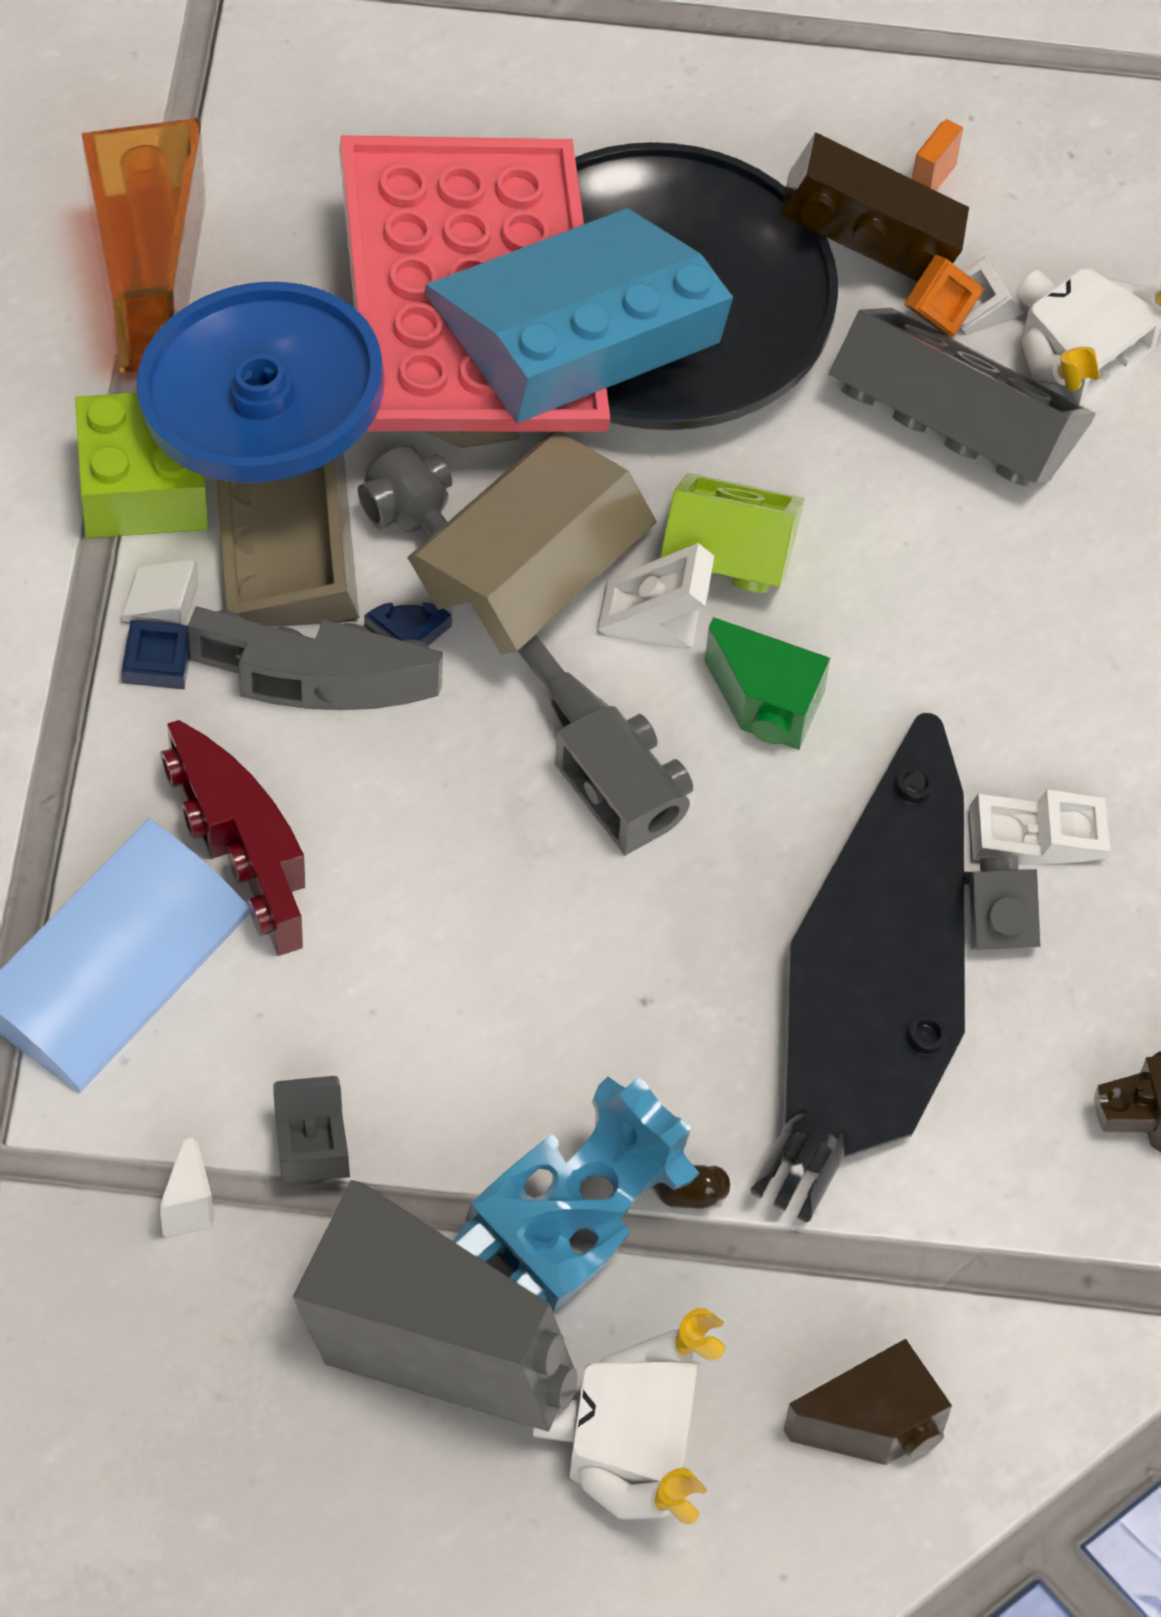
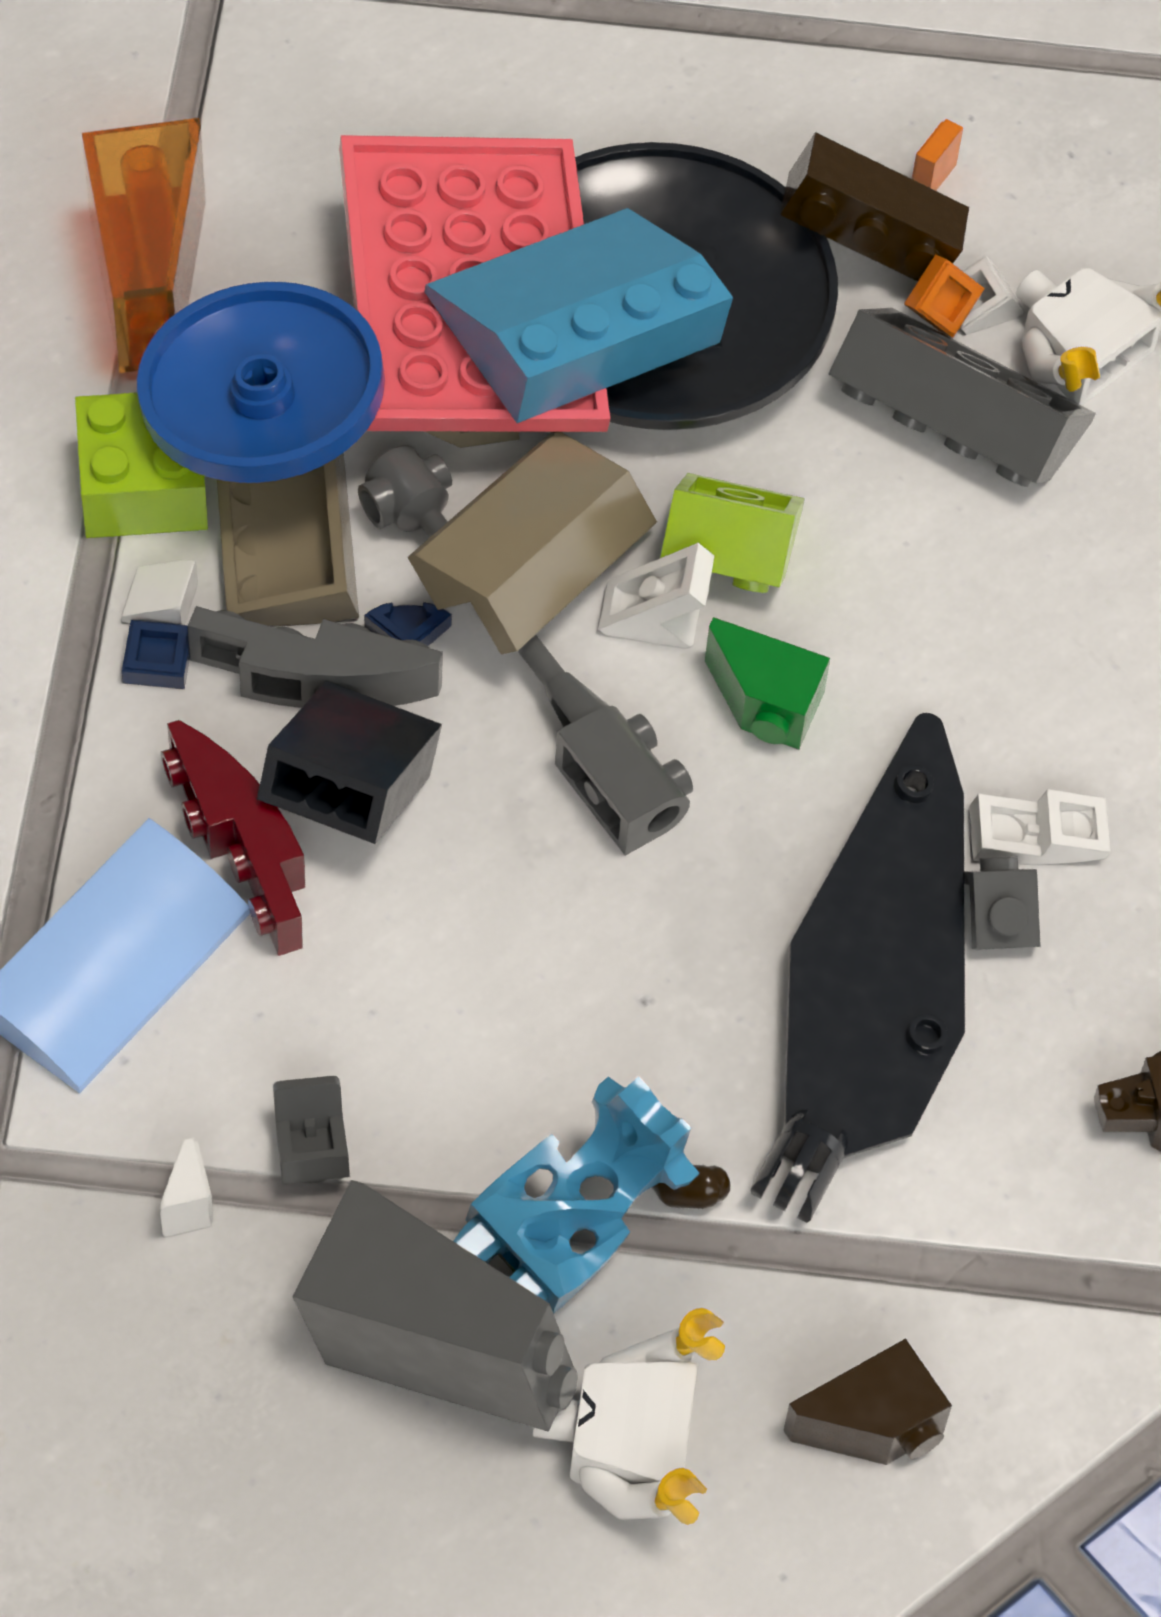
none -> black brick [257,681,442,844]

